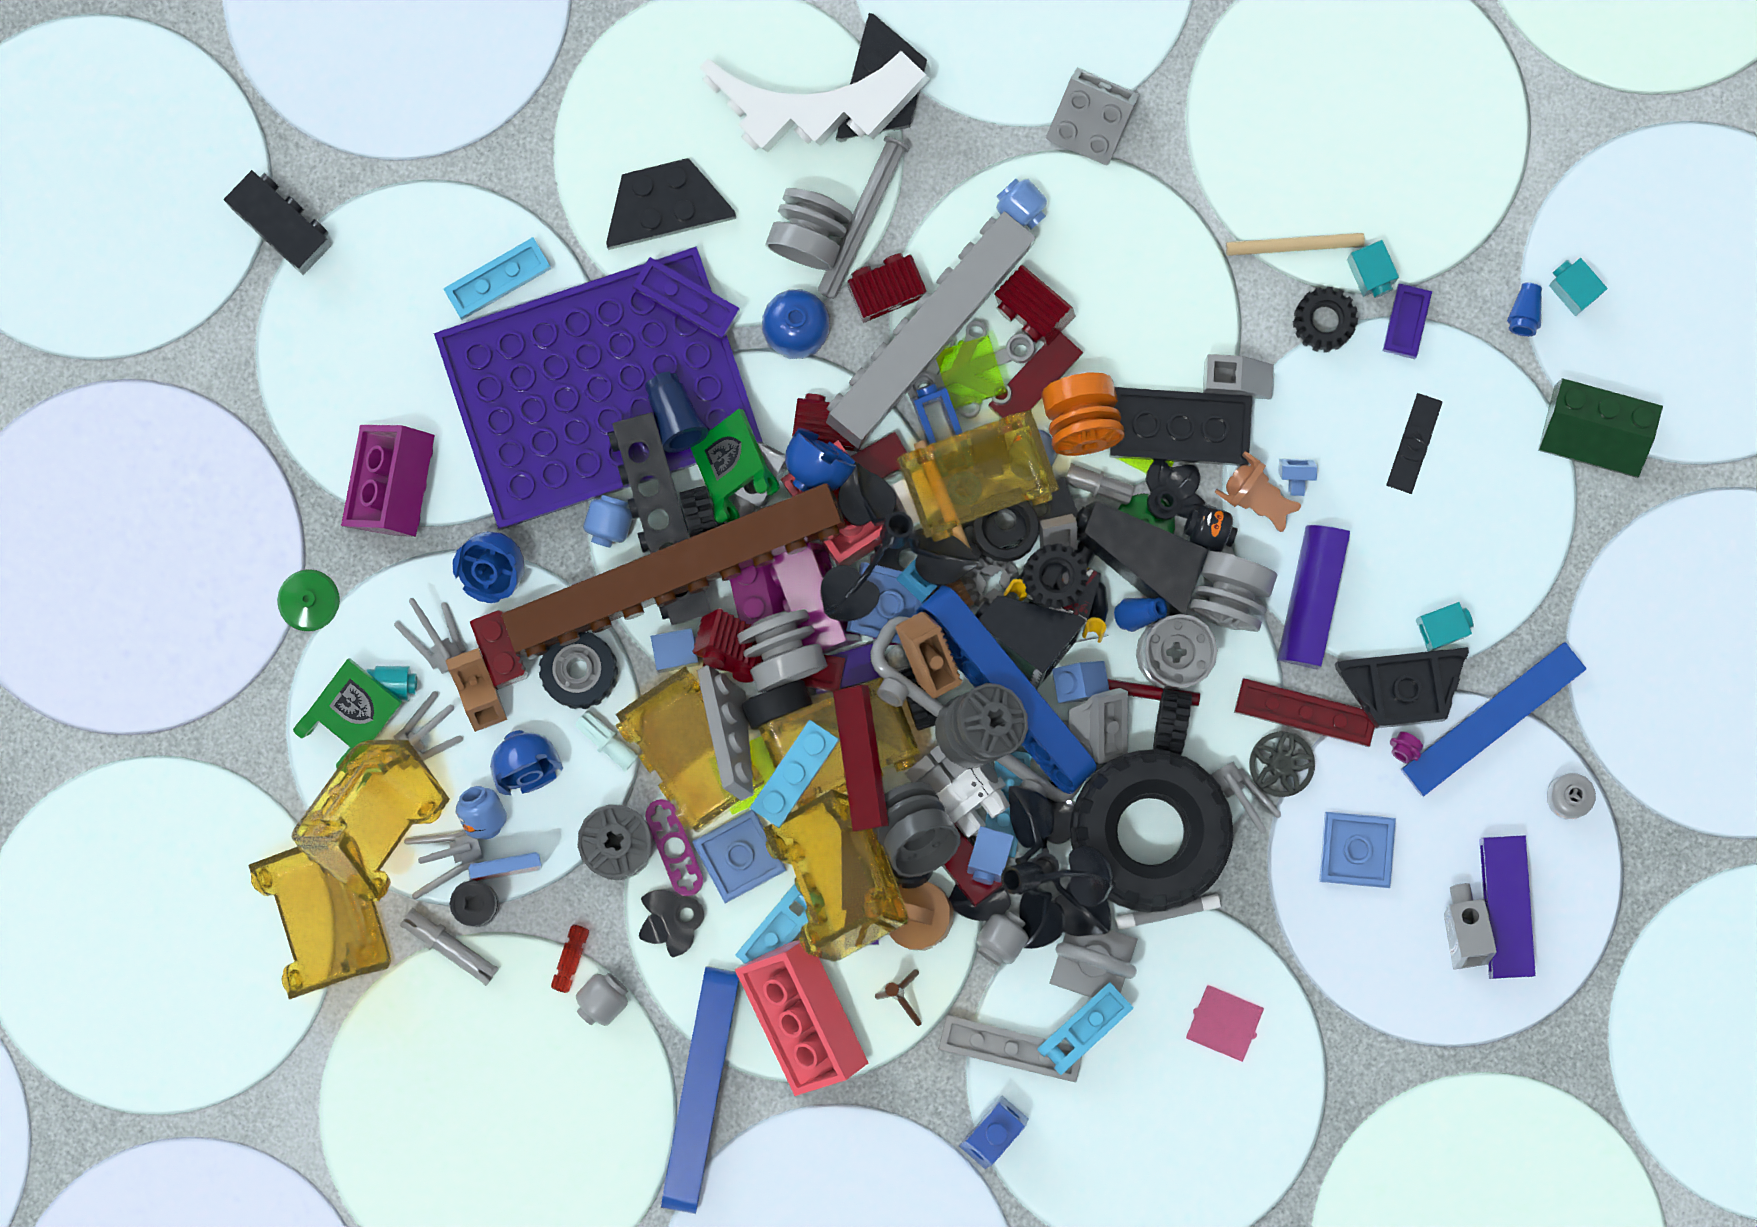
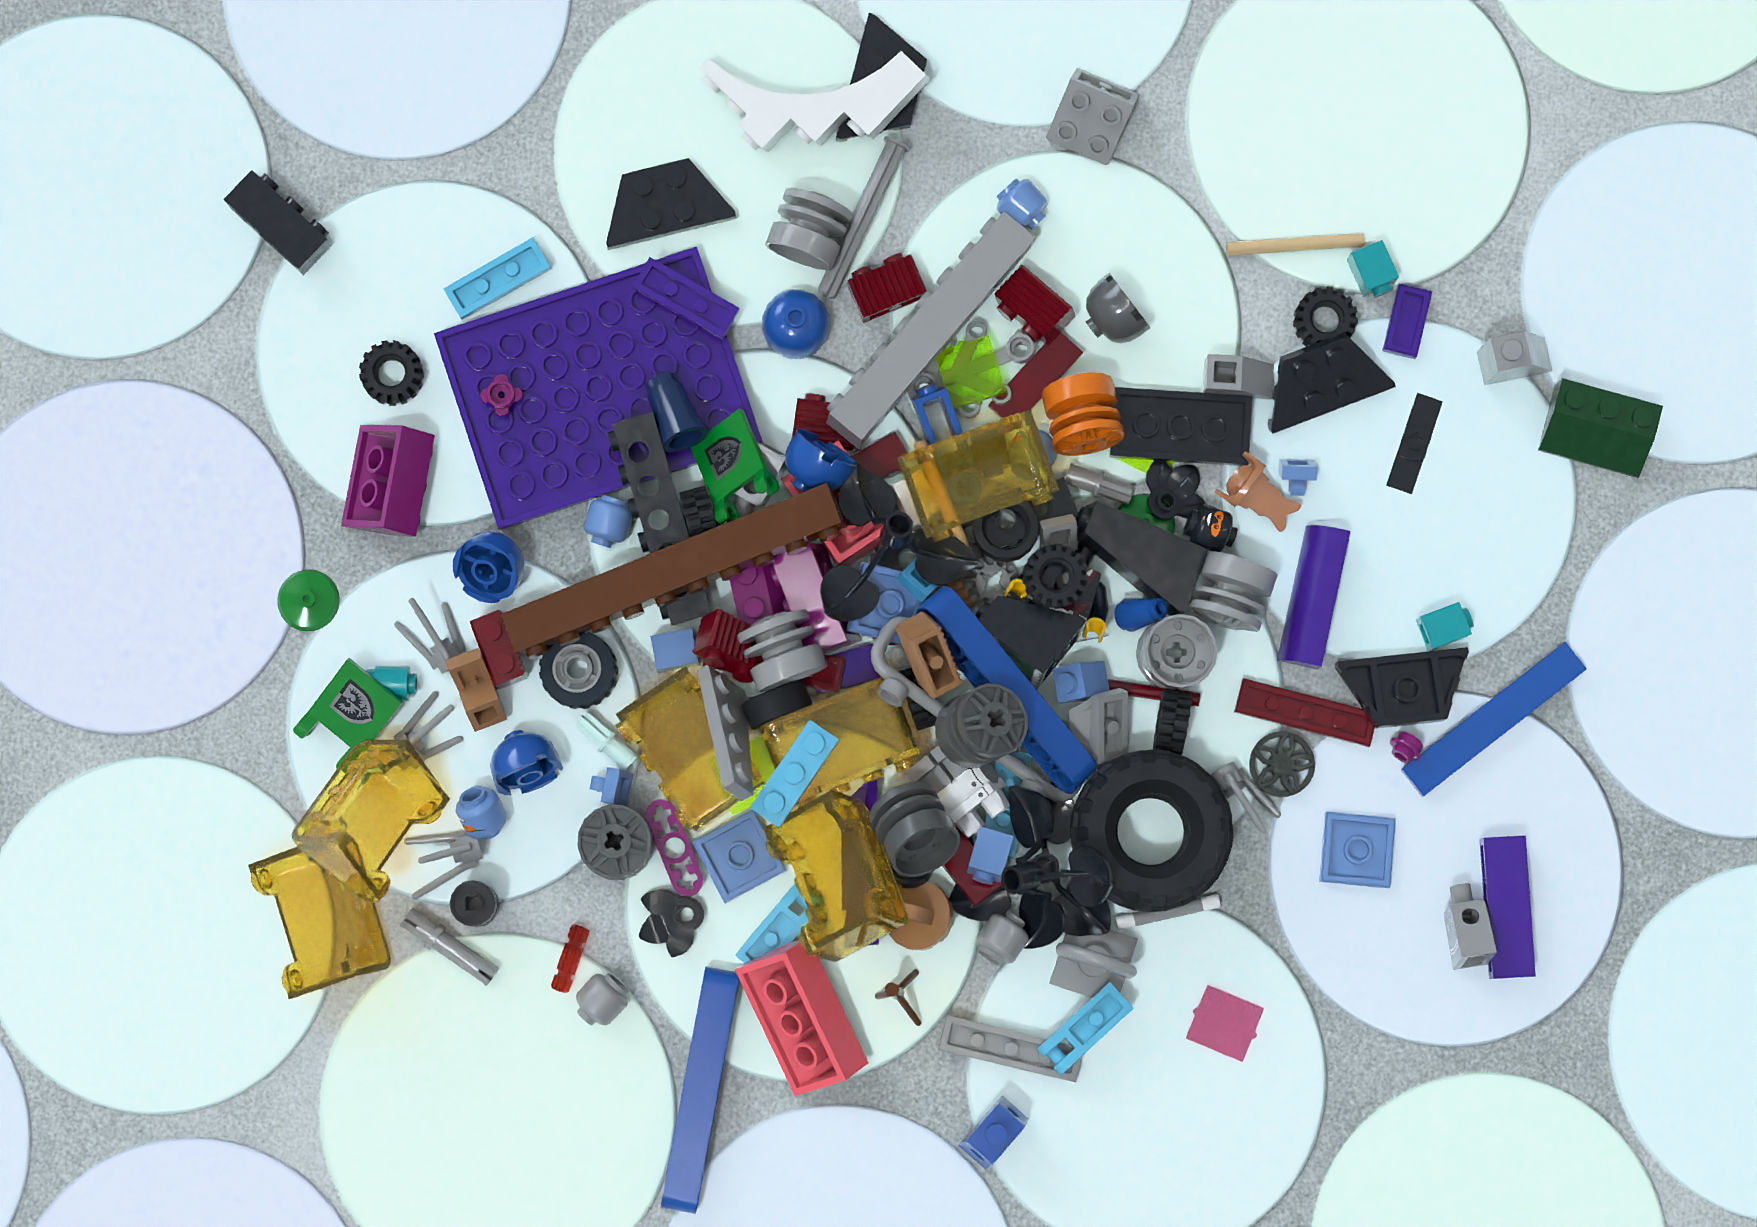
medium blue tile [468,852,541,881] -> none
dark red tile [833,685,889,832] -> none
blue cone [1507,283,1542,337] -> none
light grey head [1547,773,1596,819] -> none
teal brick [1549,257,1608,317] -> none
none -> black tyre [359,340,424,406]
none -> magenta plate [480,374,522,416]
none -> medium blue tile [589,767,634,807]
none -> dark grey cylinder [1085,273,1151,344]
none -> black wing [1267,333,1396,434]
none -> light grey slope [1477,331,1552,386]

